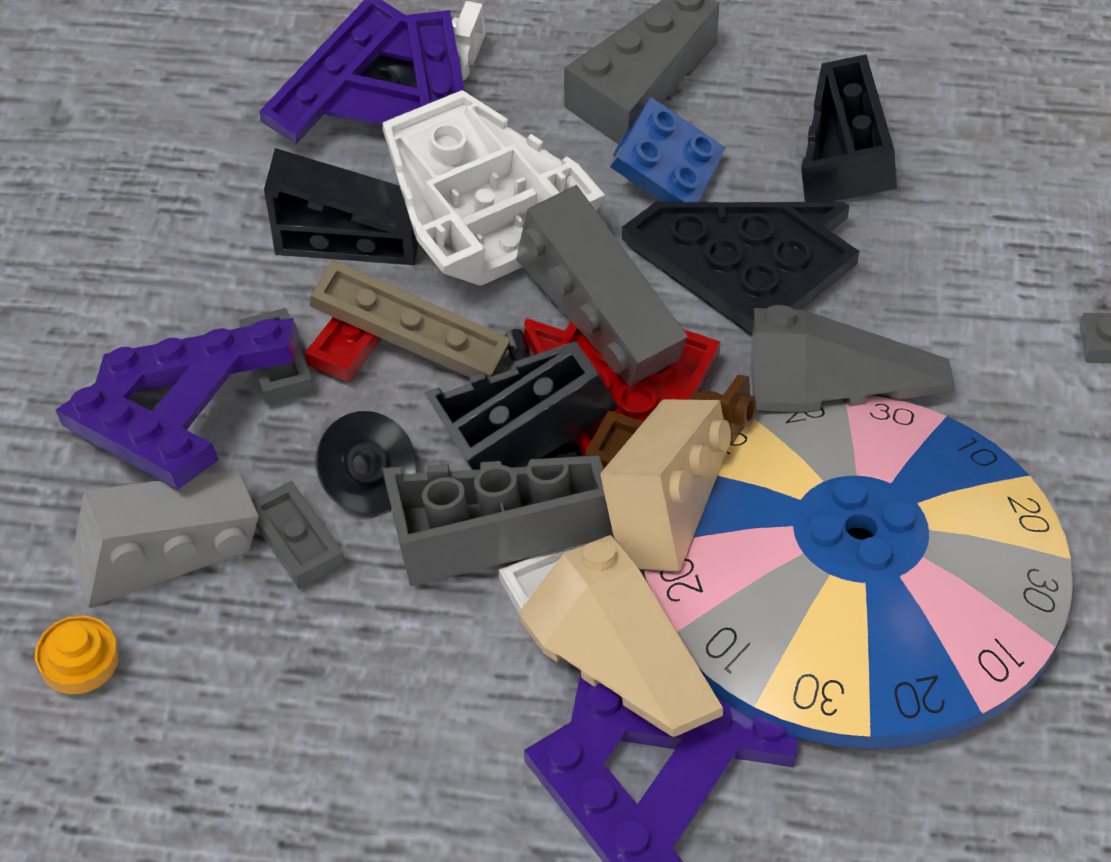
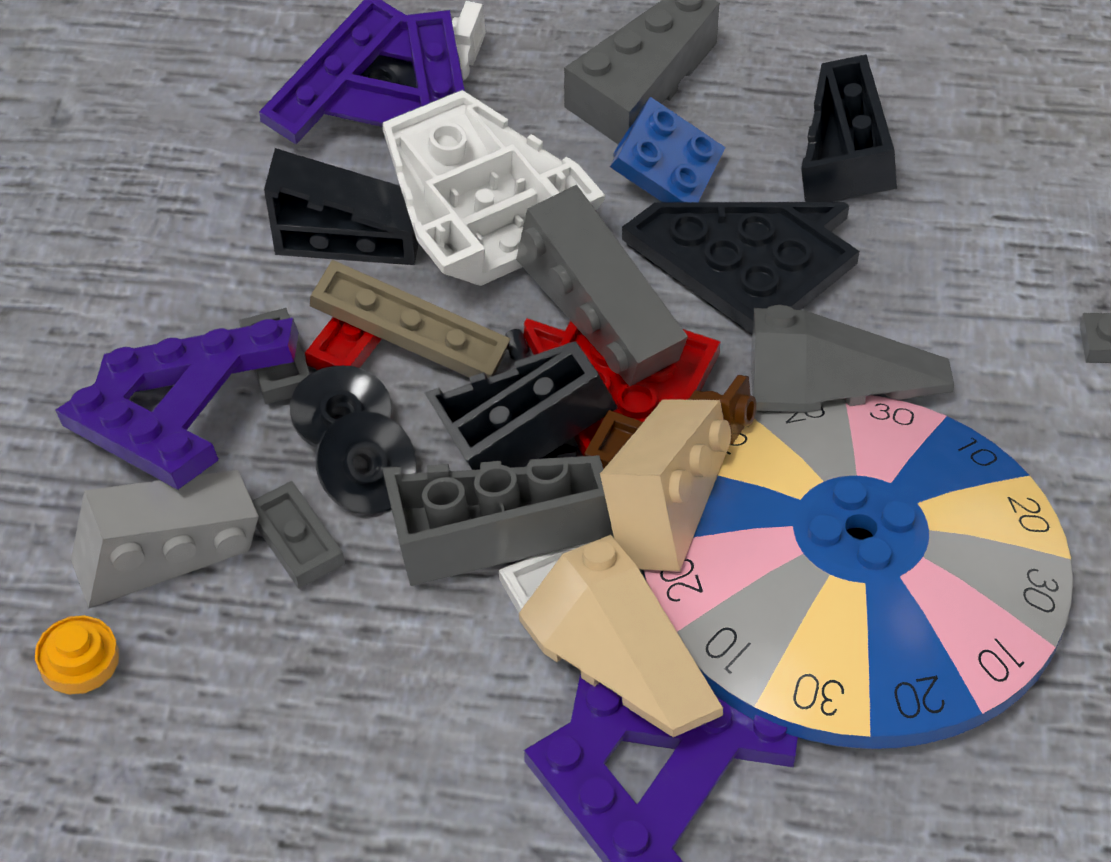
none -> black dish [290,365,392,448]

